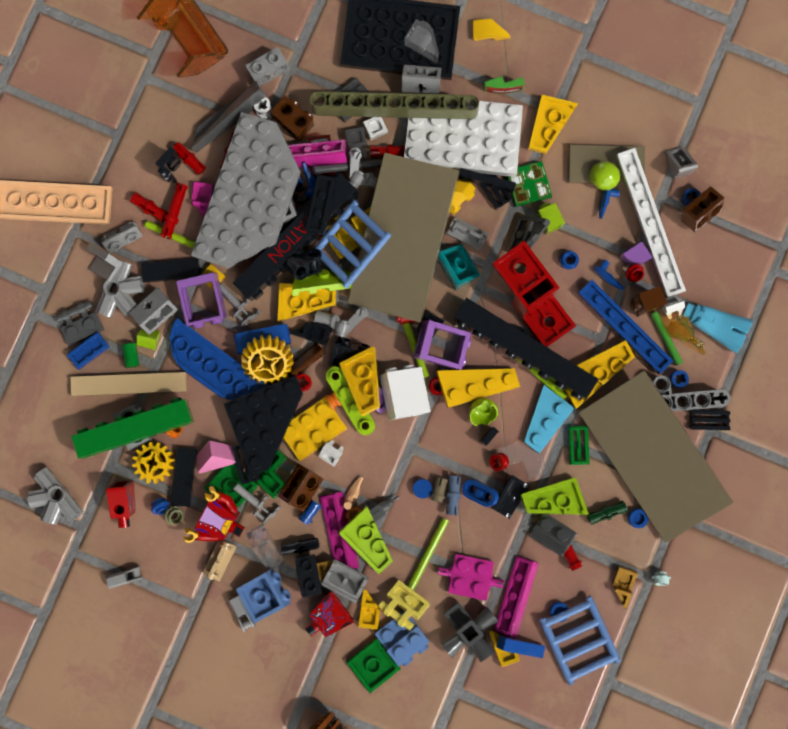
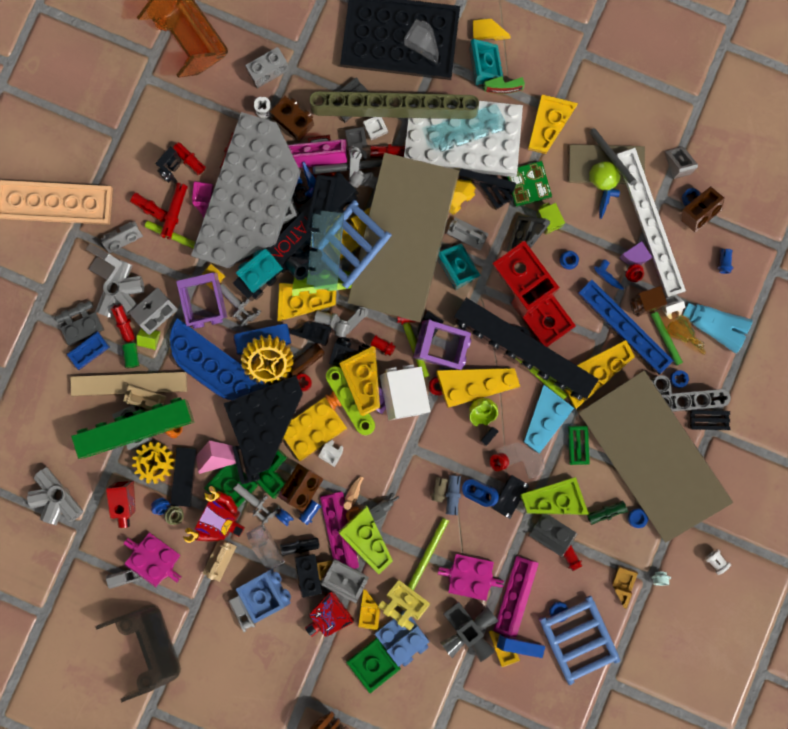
black tile [141,258,200,283] -> none
dark grey wedge [191,81,266,153] -> none
light grey brick [402,65,442,94] -> none
blue tile [413,479,432,499] -> none
none -> clear smoke windscreen [95,604,181,703]
none -> red axle [110,304,135,342]
none -> tan hinge [123,385,166,410]
none -> dark pink plate [124,533,182,588]
none -> teal bracket [236,249,283,293]
none -> blue bush [275,508,294,526]
none -> clear light blue windscreen [307,211,344,291]
none -> red pin [370,335,396,356]
none -> clear light blue windscreen [427,104,505,152]
none -> teal slope [469,39,504,85]
none -> dark grey bar [589,128,636,185]
none -> white bush [705,549,731,575]
none -> blue pin [718,249,733,274]

